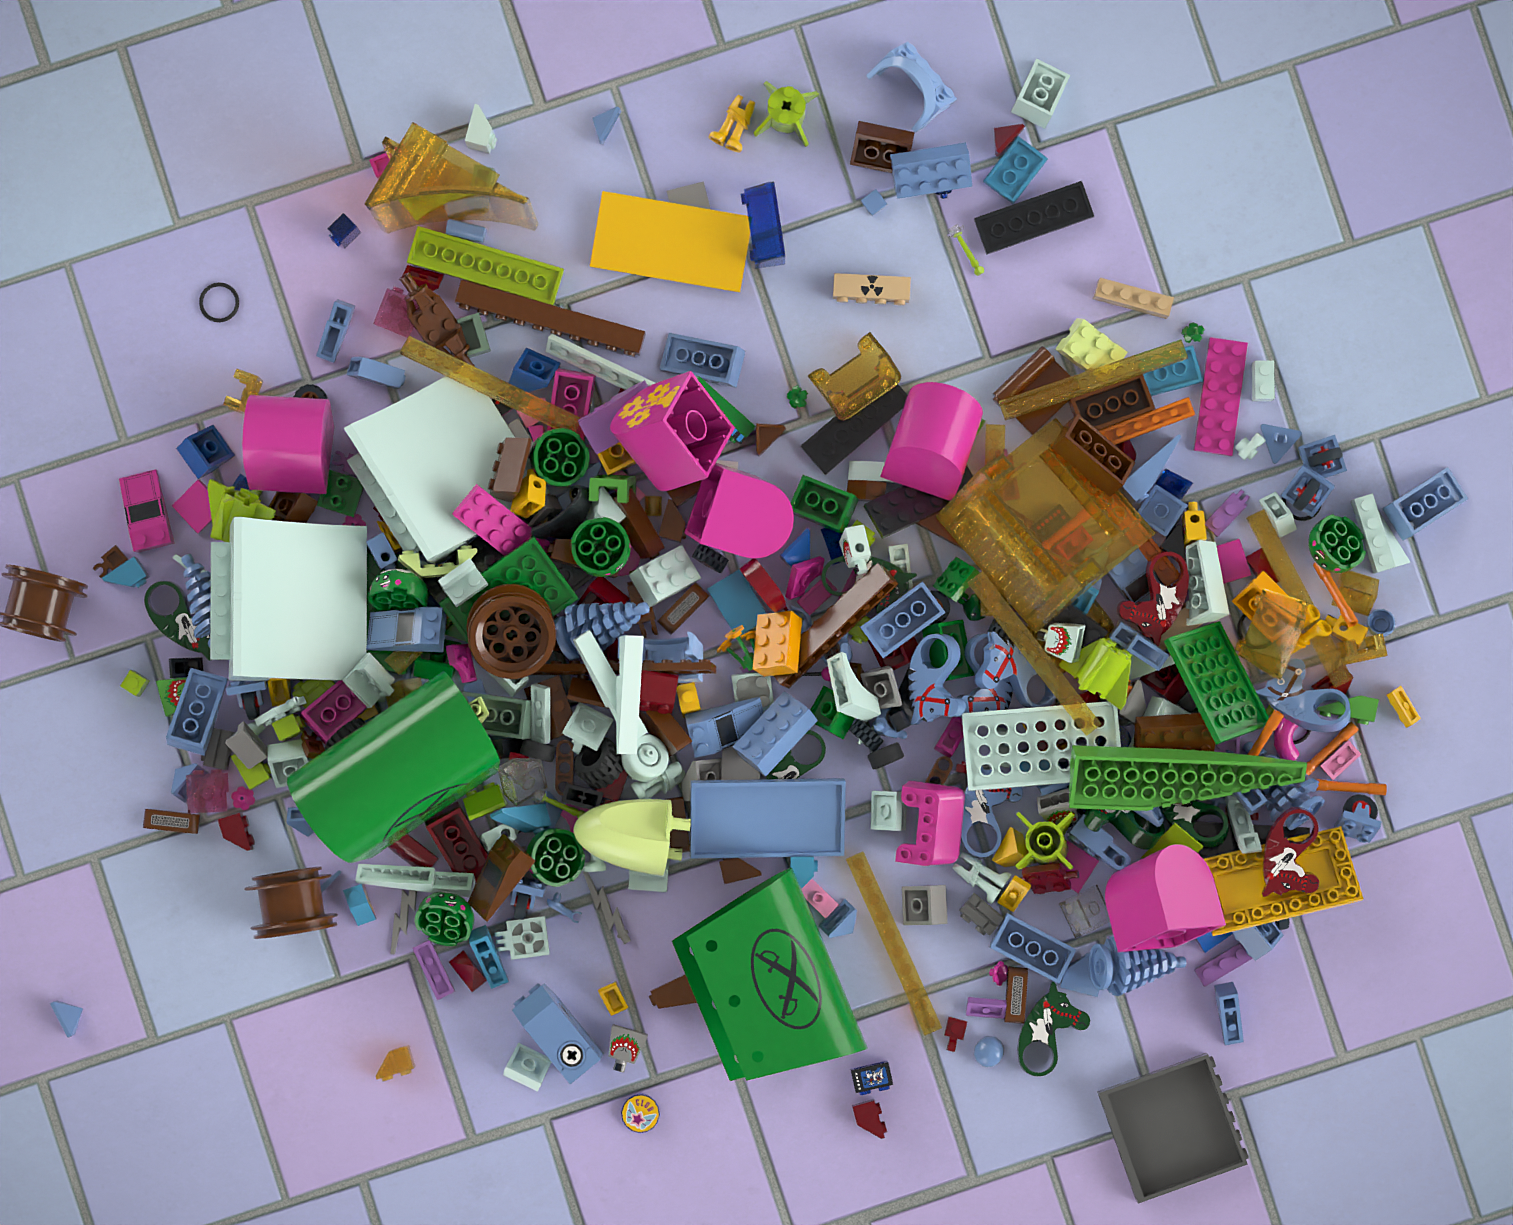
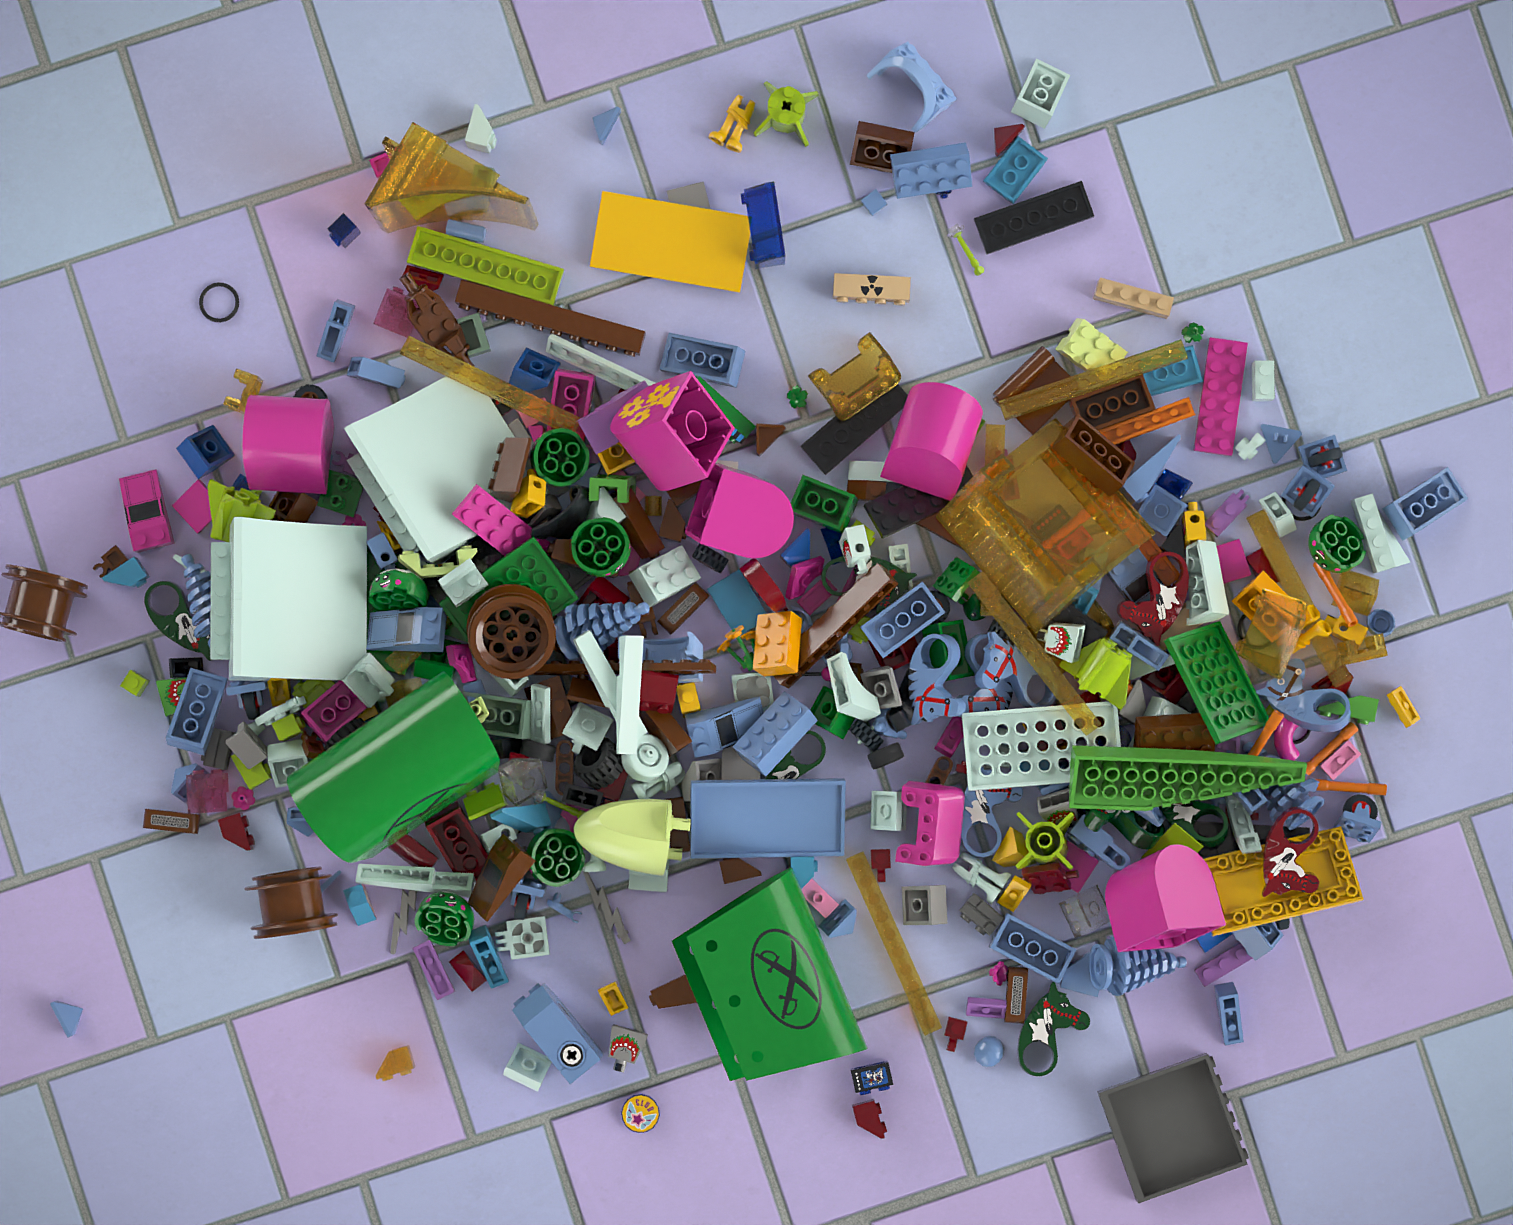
none -> dark red plate [871,849,891,882]

